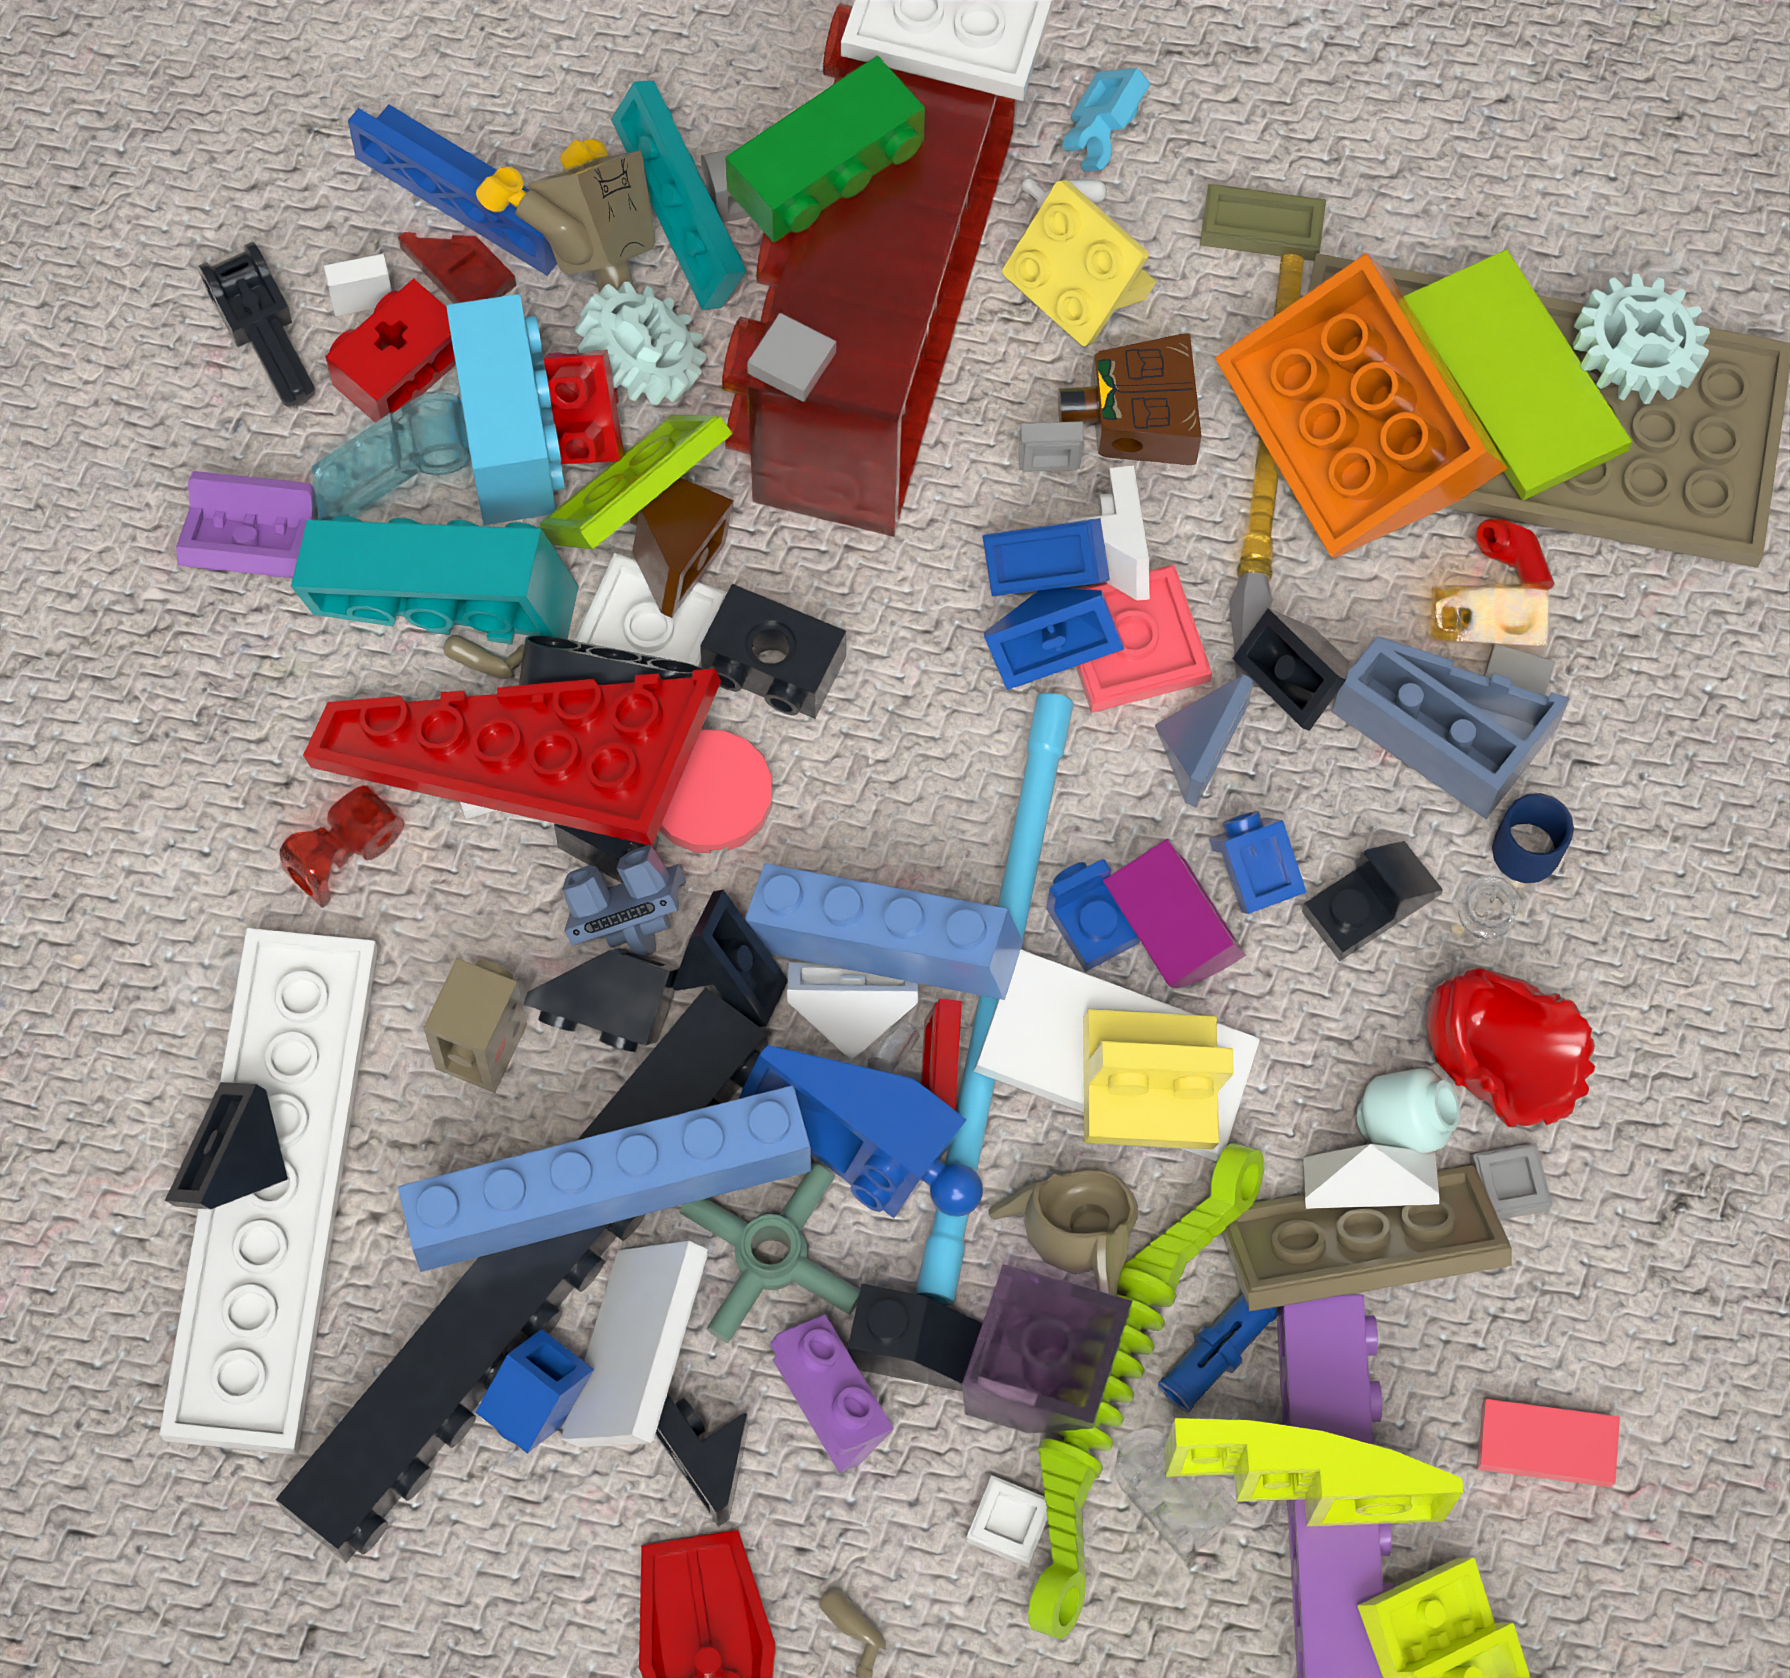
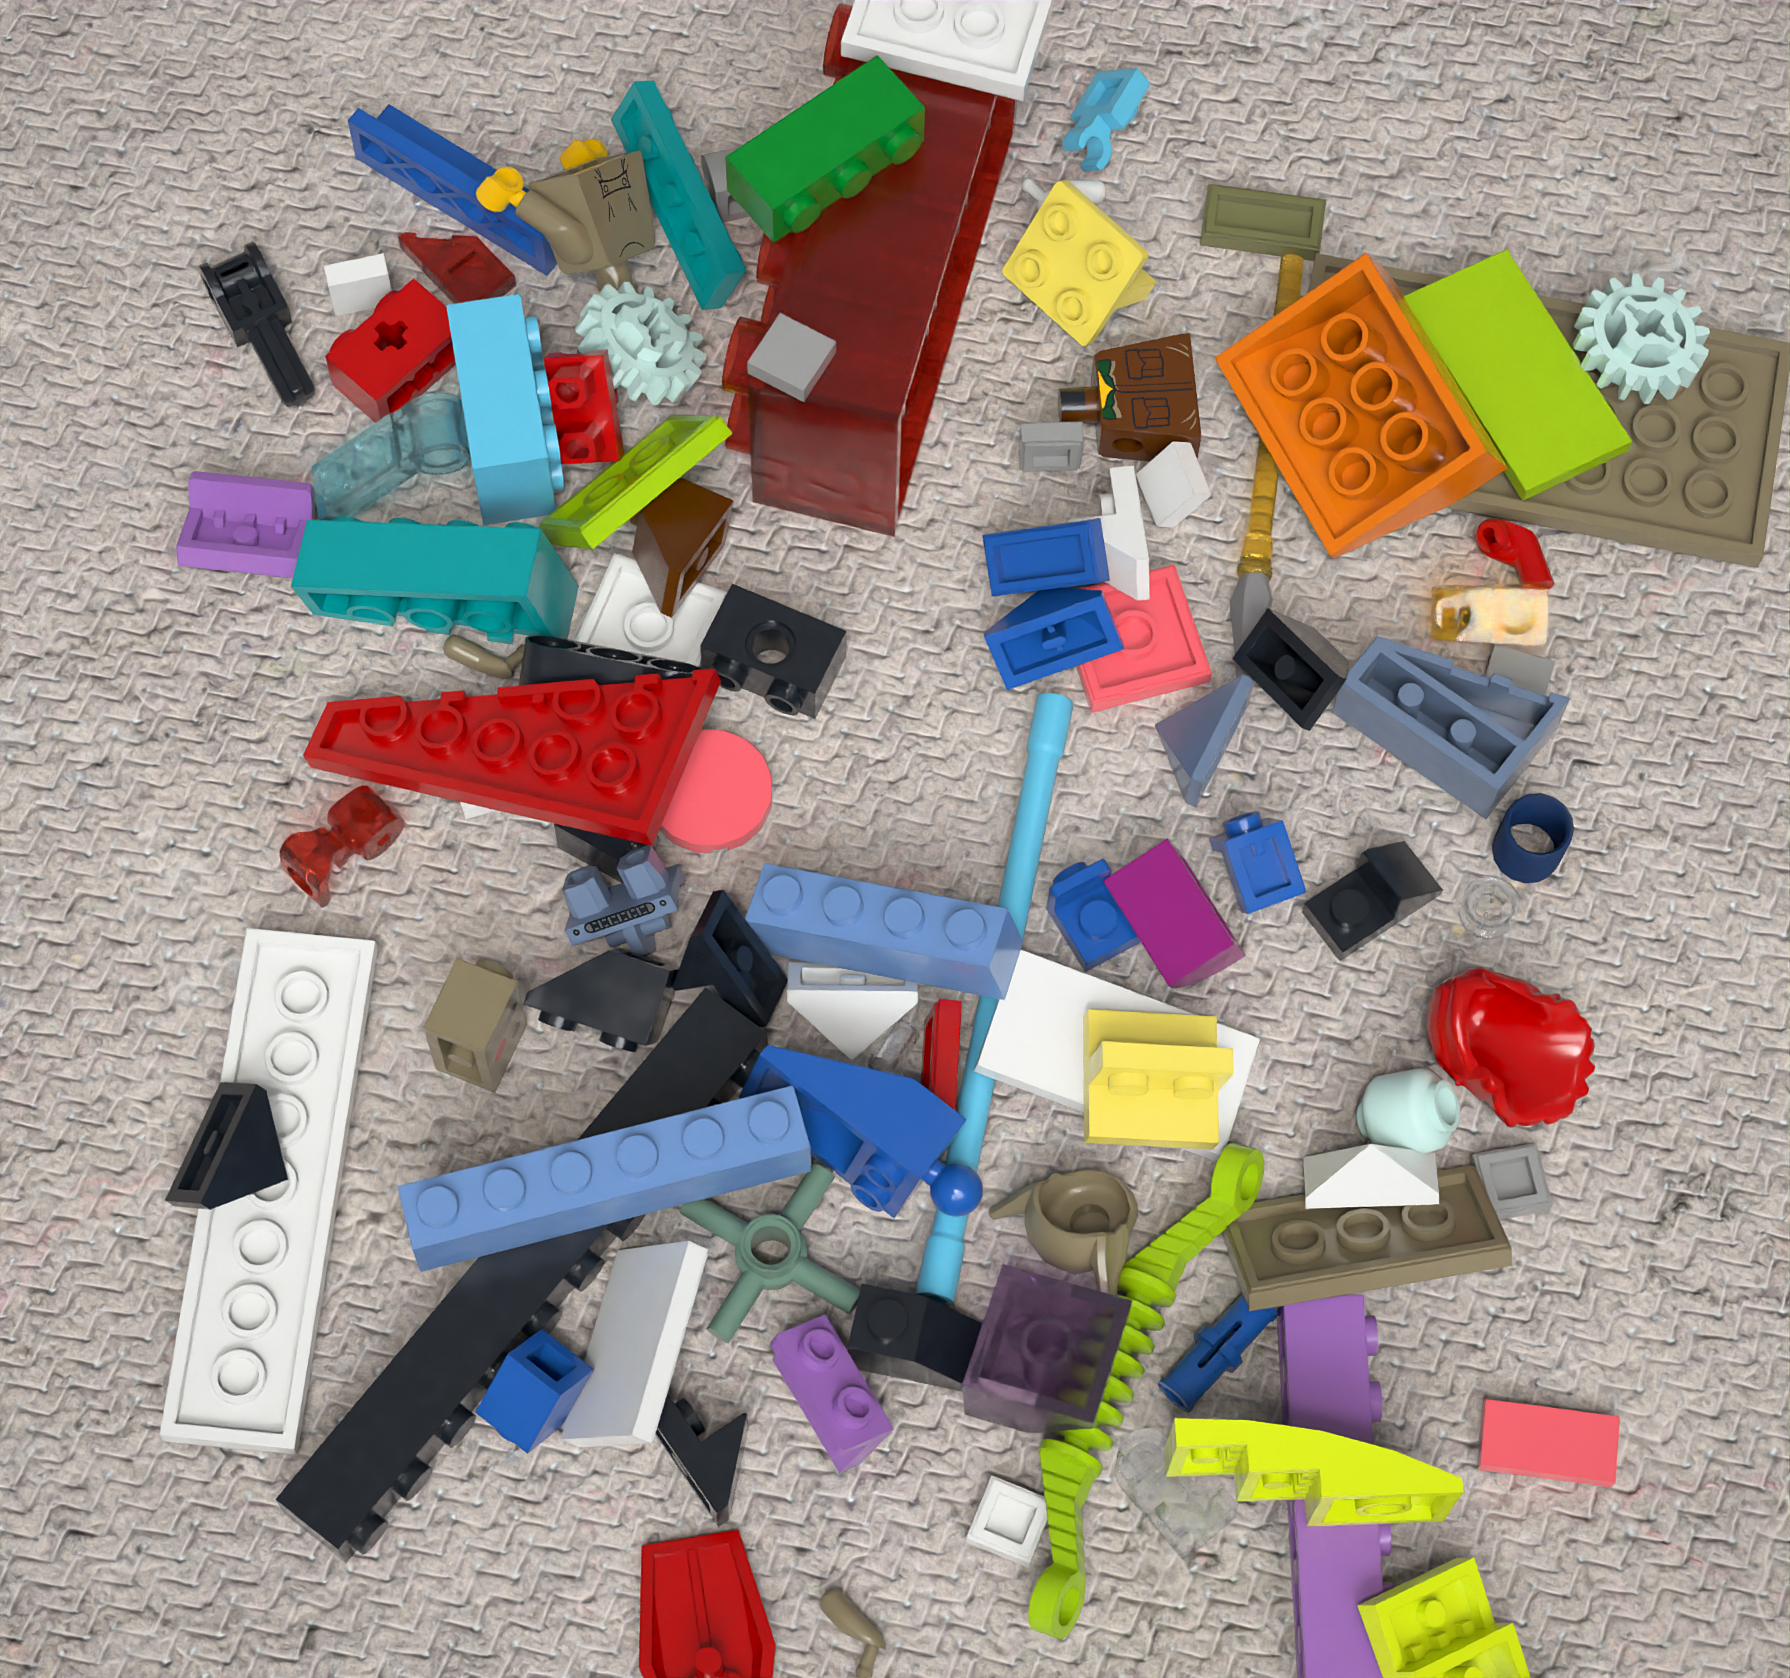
none -> white tile [1135,442,1212,528]

